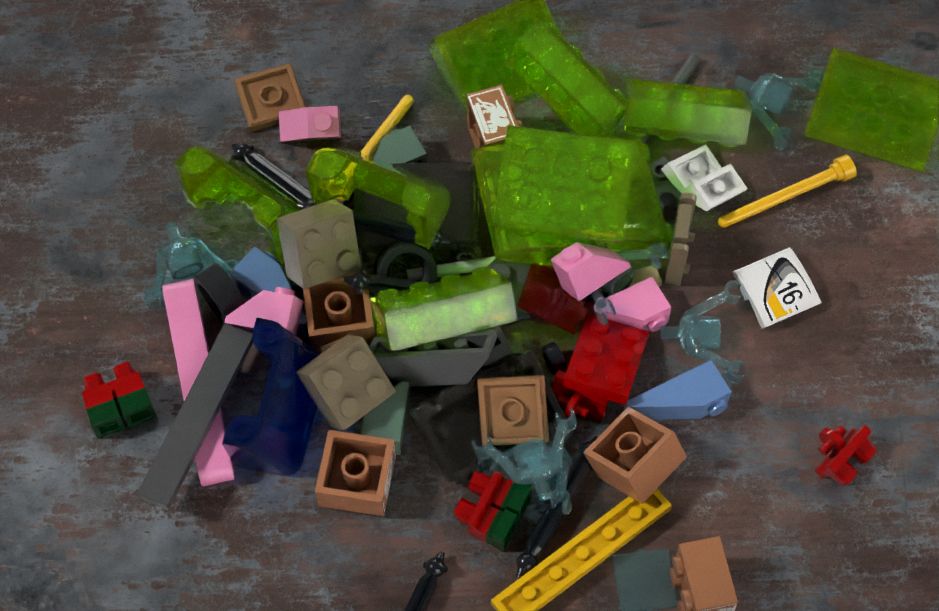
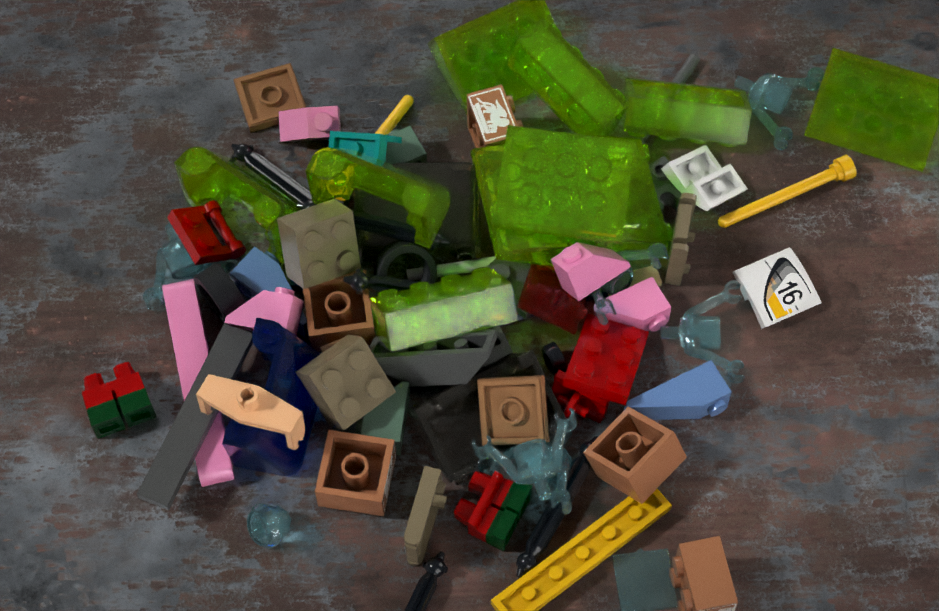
red hips [815,425,877,486] -> none
none -> red plate [167,200,246,265]
none -> light nougat piece [196,374,305,450]
none -> clear light blue cone [247,503,291,549]
none -> teal panel [327,131,402,167]
none -> dark tan container [404,466,447,567]

